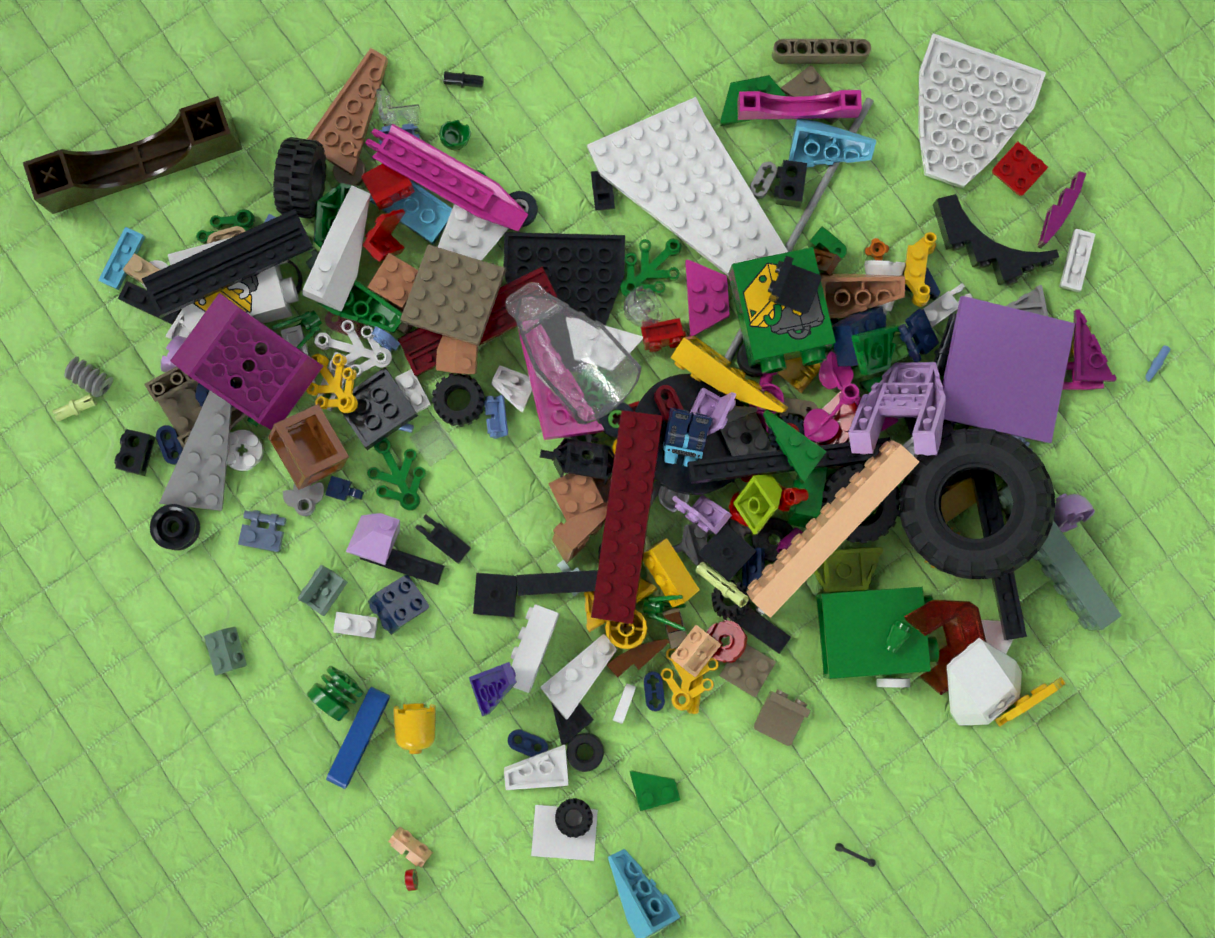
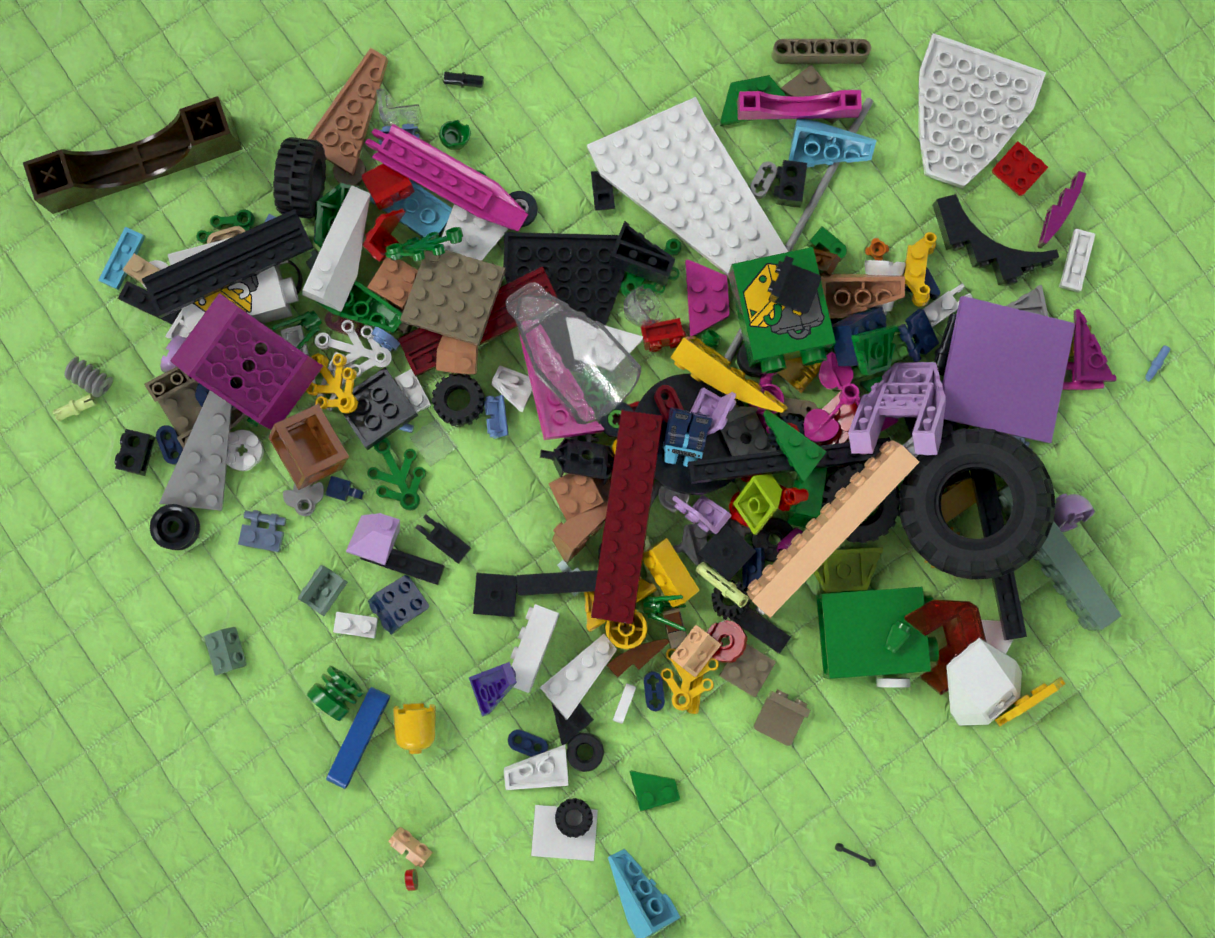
none -> green plant [385,227,463,261]
none -> black wedge [609,221,675,286]
none -> green plate [701,329,721,348]

